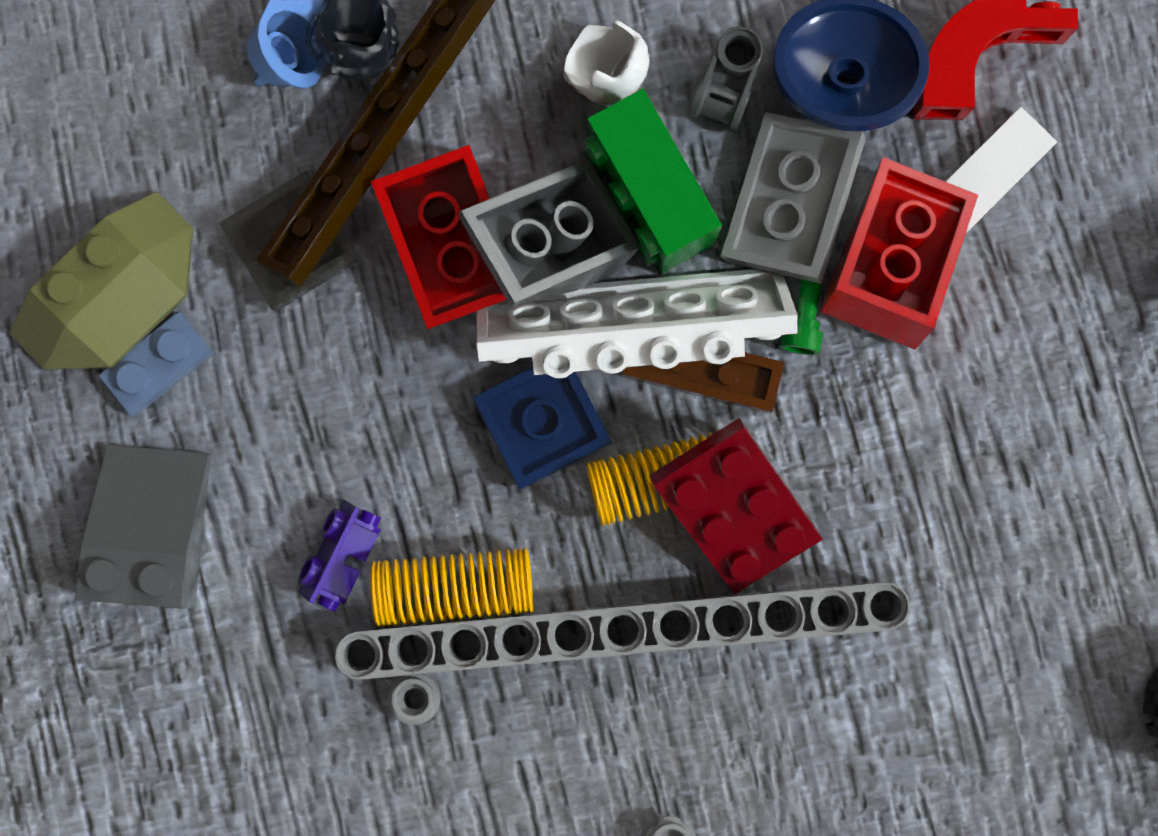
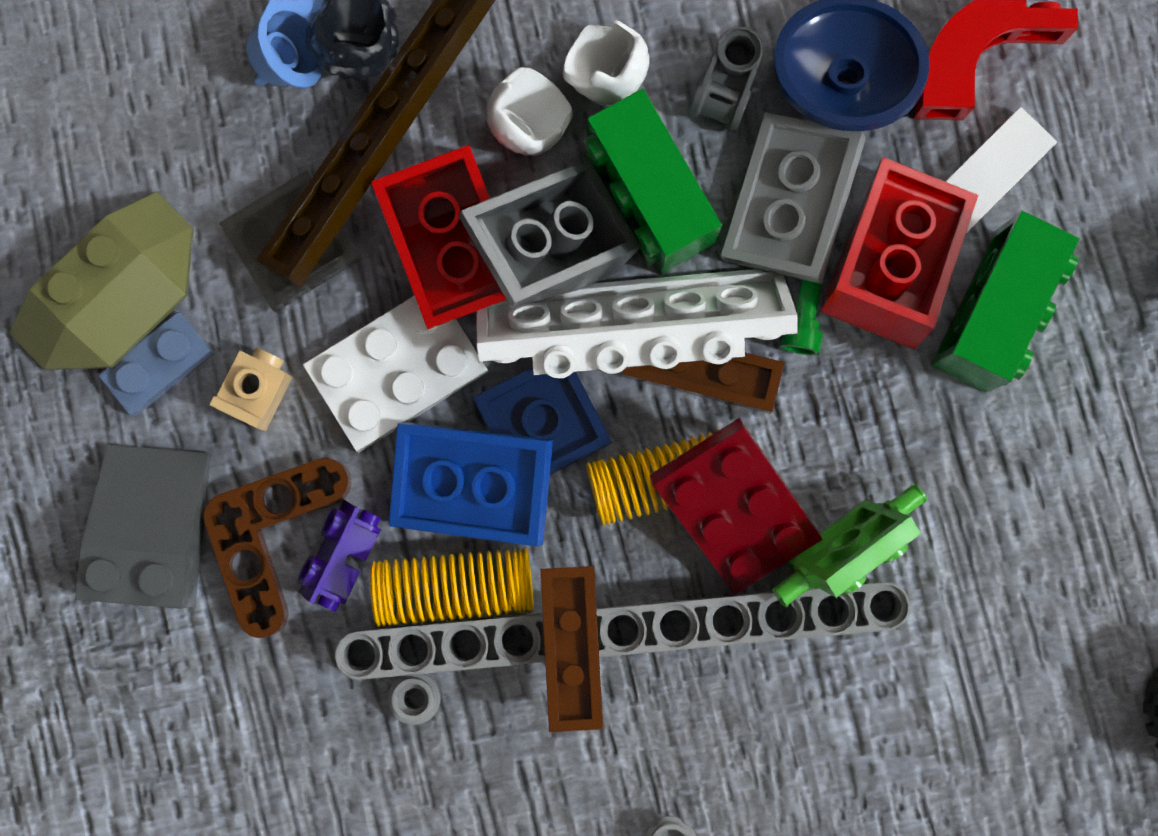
none -> reddish brown beam [204,458,352,638]
none -> tan brick [209,347,293,432]
none -> white plate [303,295,489,453]
none -> blue plate [389,422,553,547]
none -> white hair [486,67,573,156]
none -> reddish brown plate [540,566,603,732]
none -> bright green plate [772,483,927,607]
none -> green brick [930,210,1080,393]

